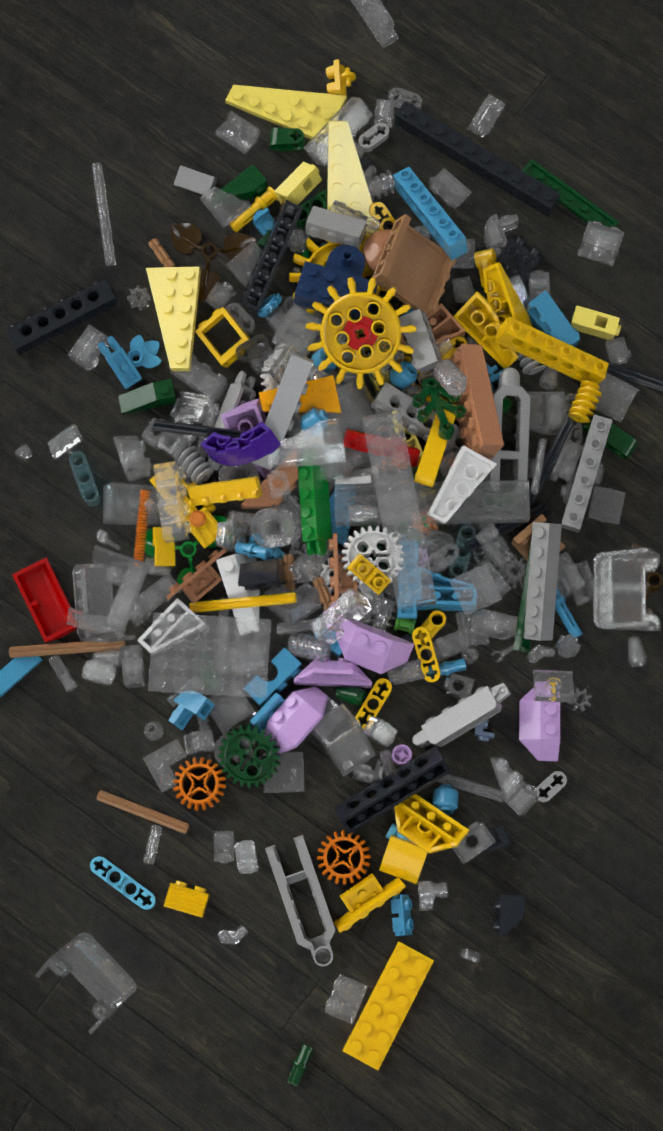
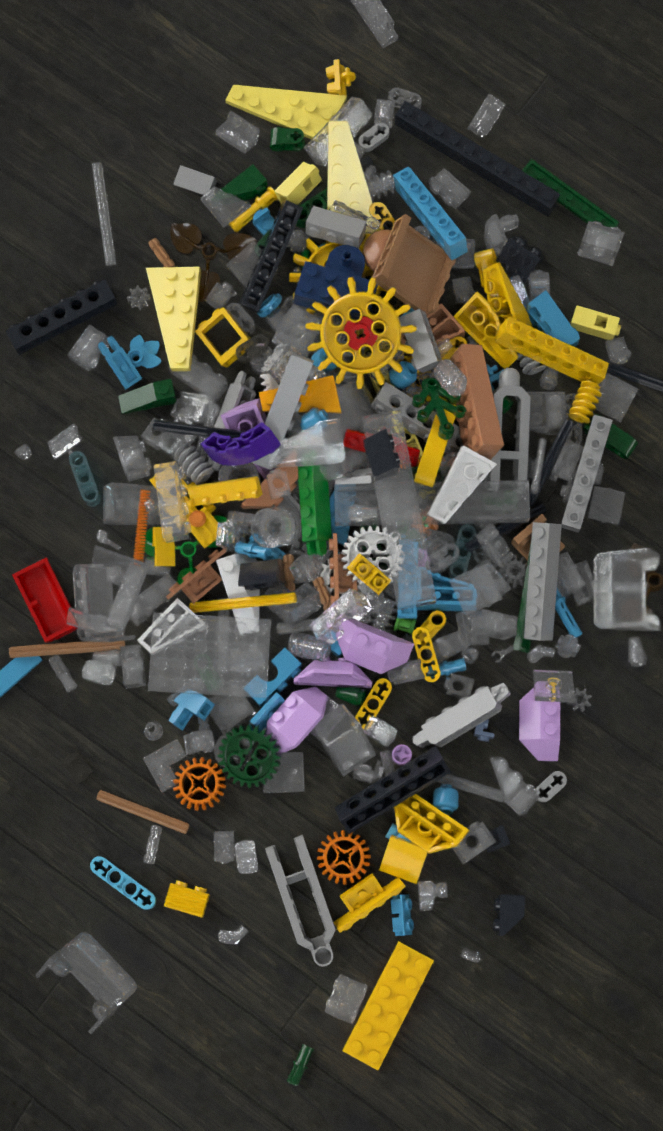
none -> black slope [363,429,400,481]

